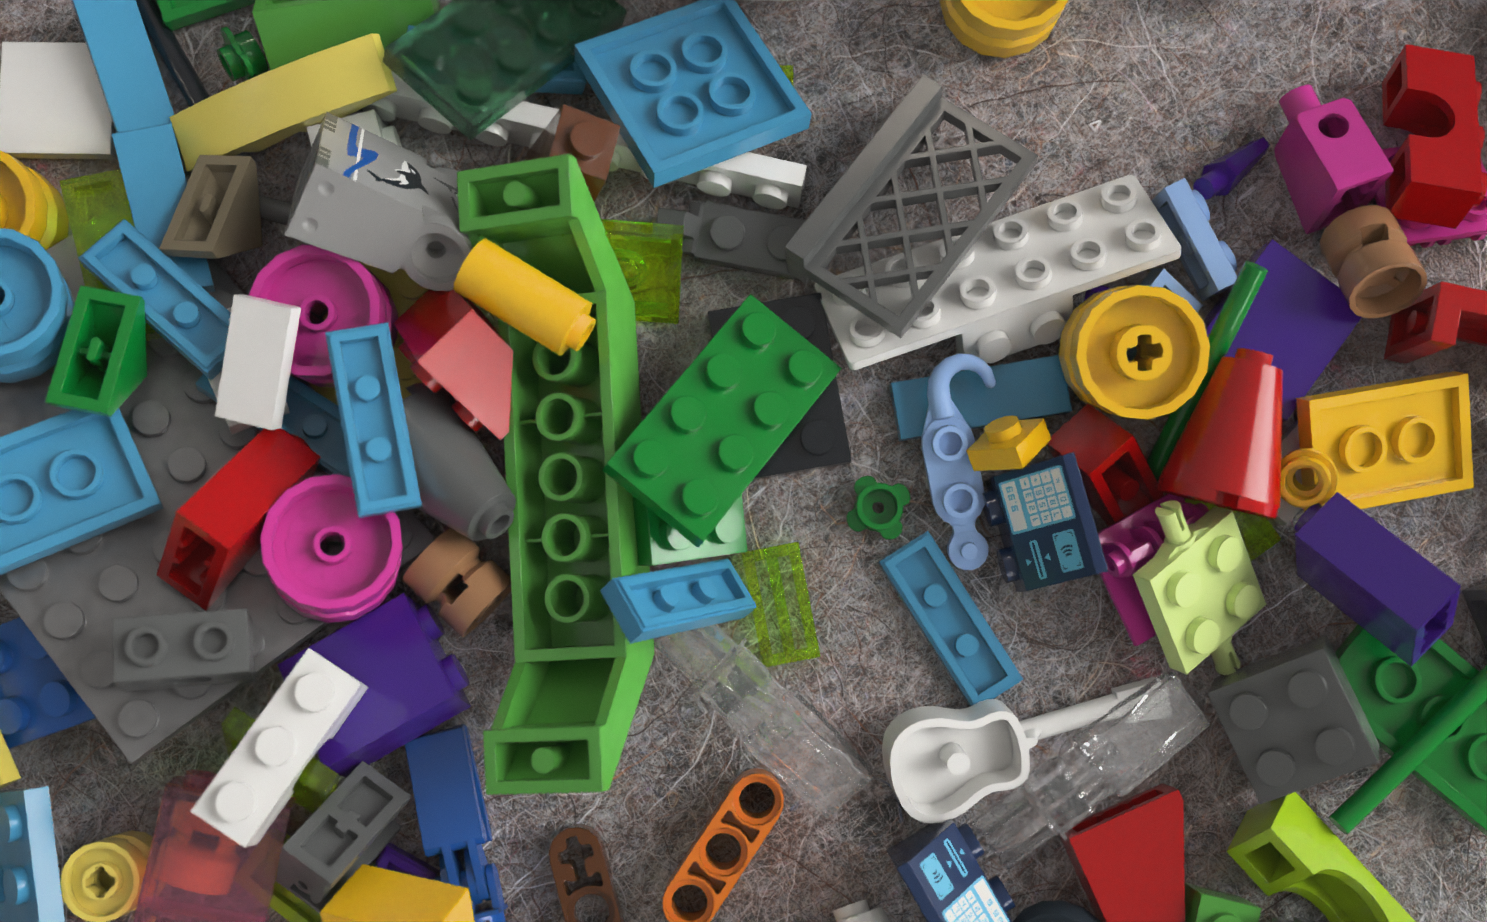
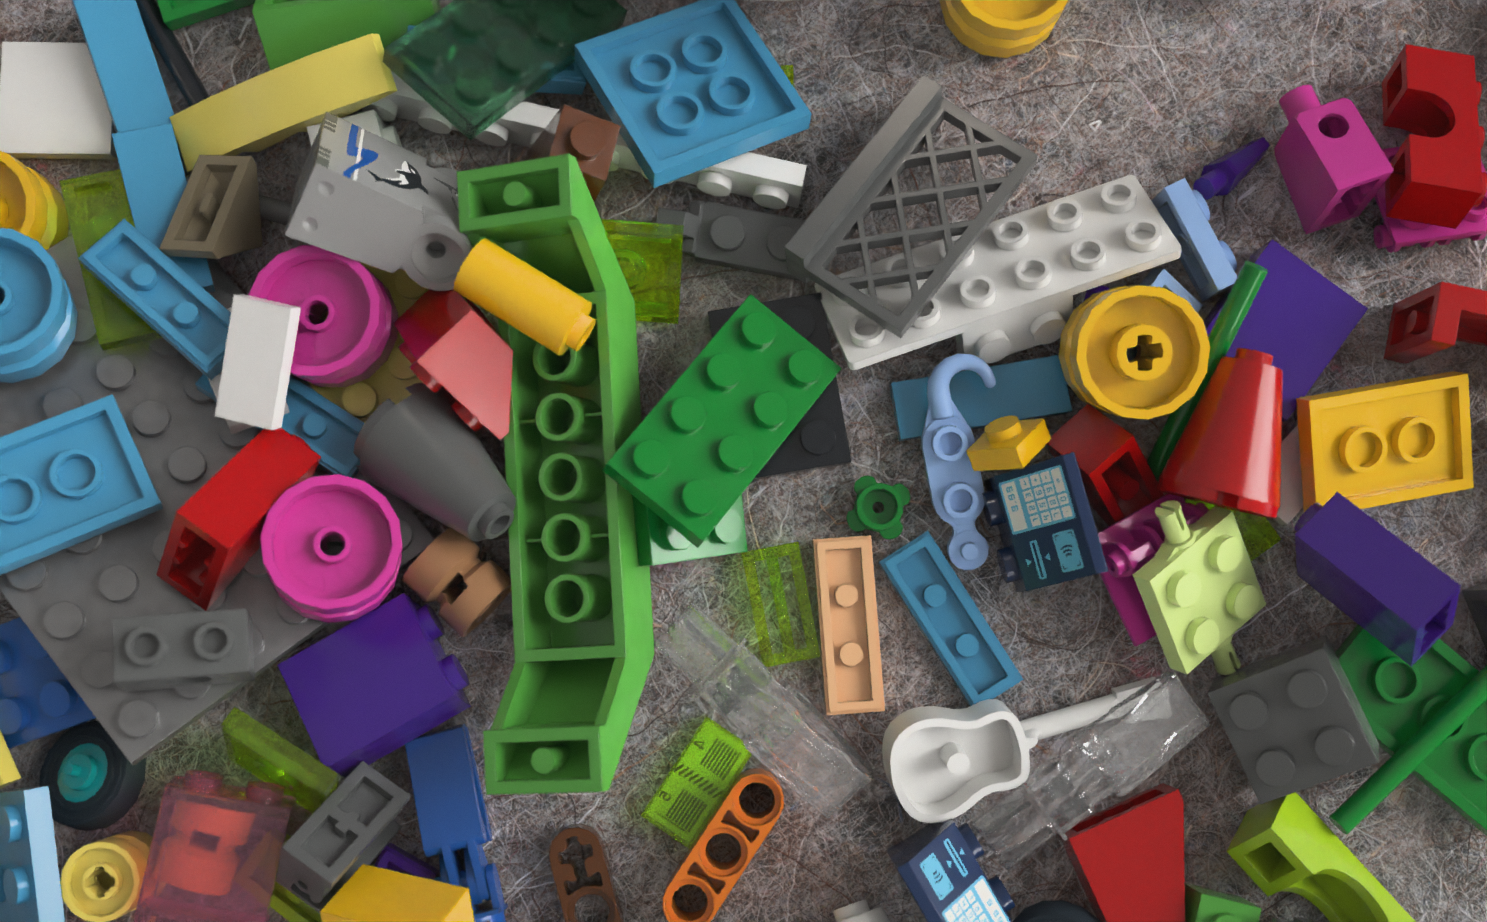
green slope [45,285,147,417] -> none
white arch [191,648,369,848] -> none
green plate [217,26,268,82] -> none
dark azure tile [325,322,422,518] -> none
dark azure tile [600,559,757,644] -> none
yellow plate [1280,448,1338,509] -> none
medium nougat wheel [1320,205,1427,319] -> none
none -> black wheel [39,721,146,831]
none -> clear neon green tile [640,715,755,849]
none -> light nougat tile [812,535,885,715]

